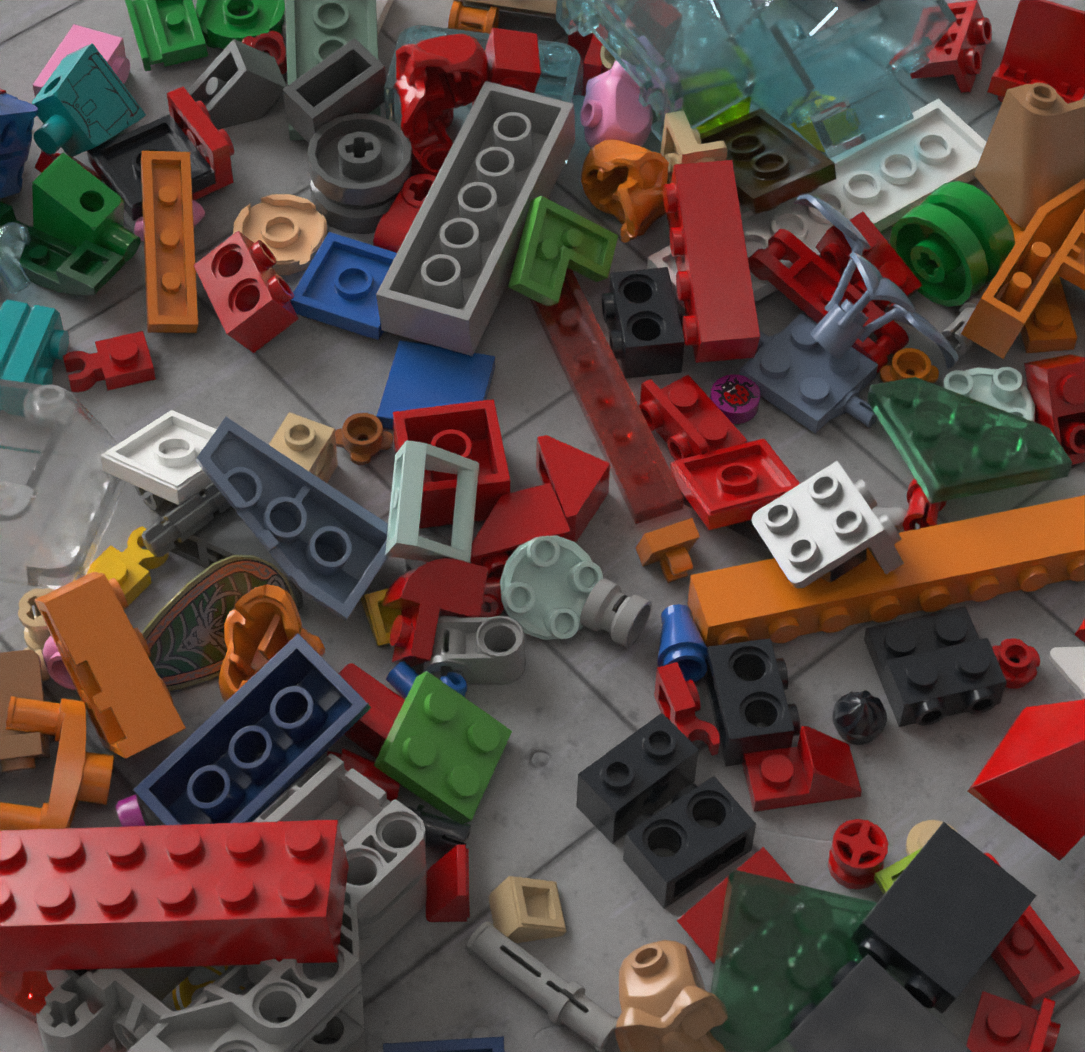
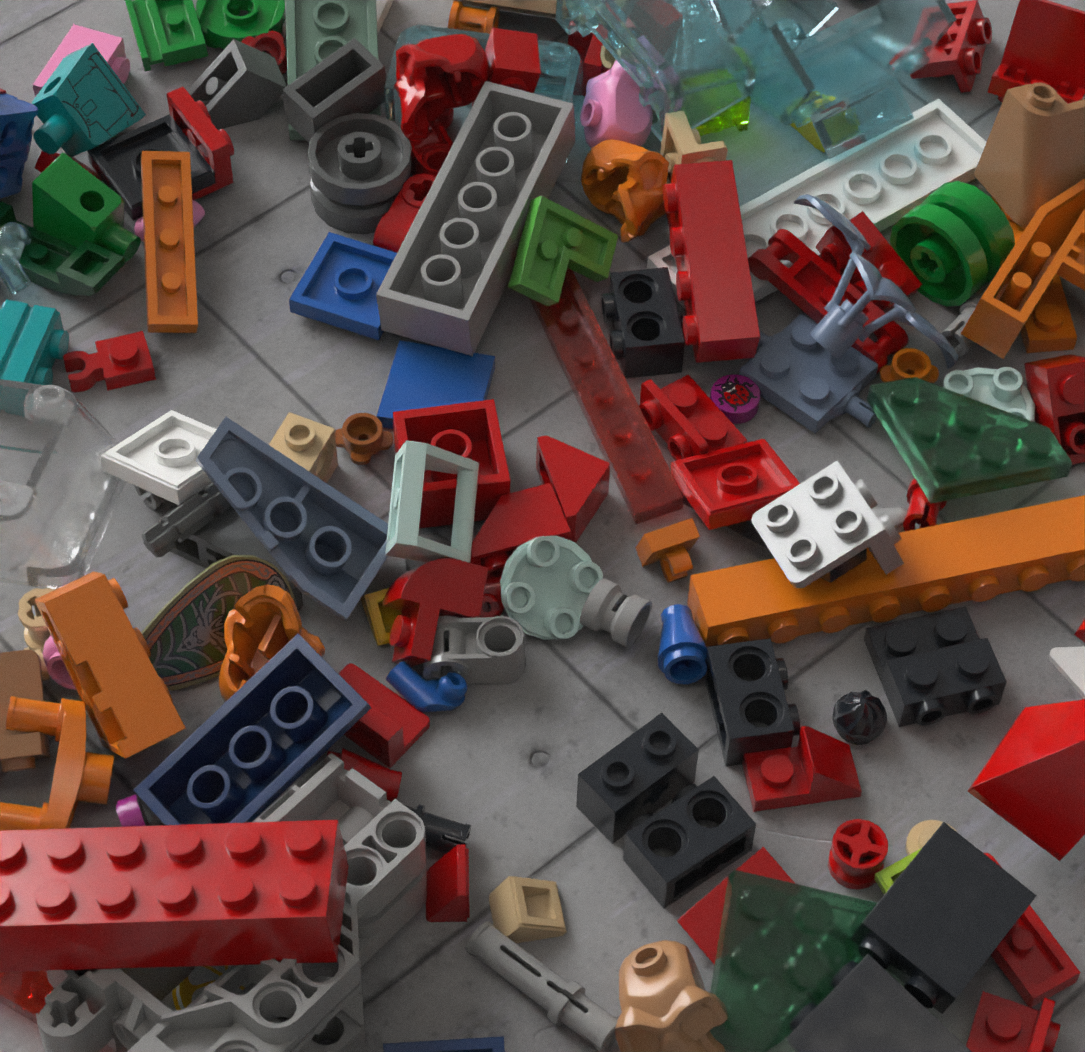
yellow plate [75,526,169,610] -> none
red brick [194,231,299,353] -> none
light nougat tile [233,194,328,275] -> none
bright green plate [373,671,512,824] -> none
red plate [654,662,720,756] -> none
dark brown plate [700,108,837,215] -> none
red plate [992,638,1041,689] -> none

